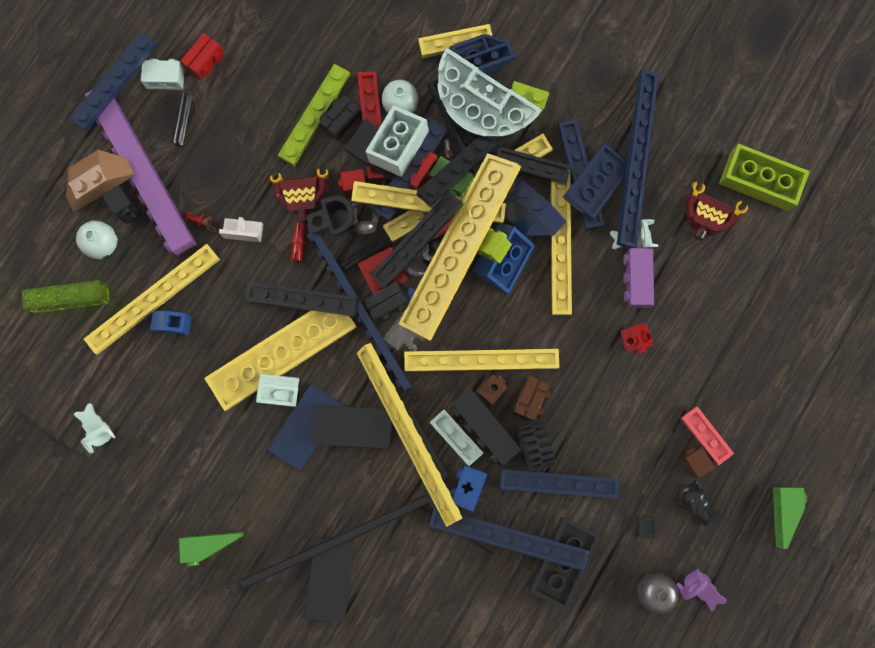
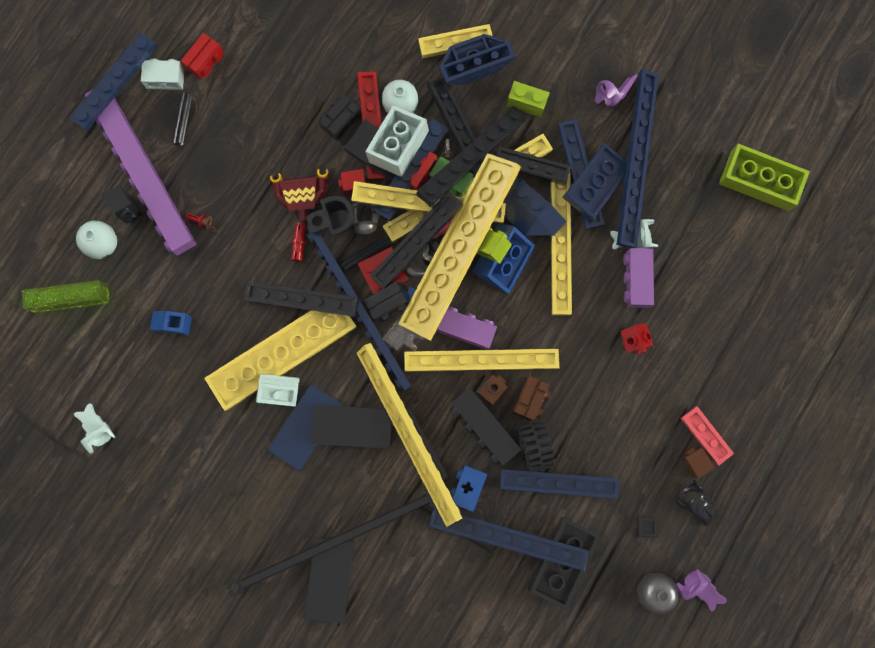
medium nougat wedge [66,150,135,212] -> none
light yellow plate [84,244,220,355] -> none
bright green slope [179,532,244,566] -> none
white panel [219,217,263,242] -> none
lime plate [278,64,351,166] -> none
light aqua plate [430,410,483,466] -> none
light aqua brick [437,48,542,137] -> none
dark red torso [685,181,748,241] -> none
bright green slope [773,487,807,549] -> none
none -> medium lavender brick [436,306,497,350]
none -> medium lavender hair [594,74,637,107]

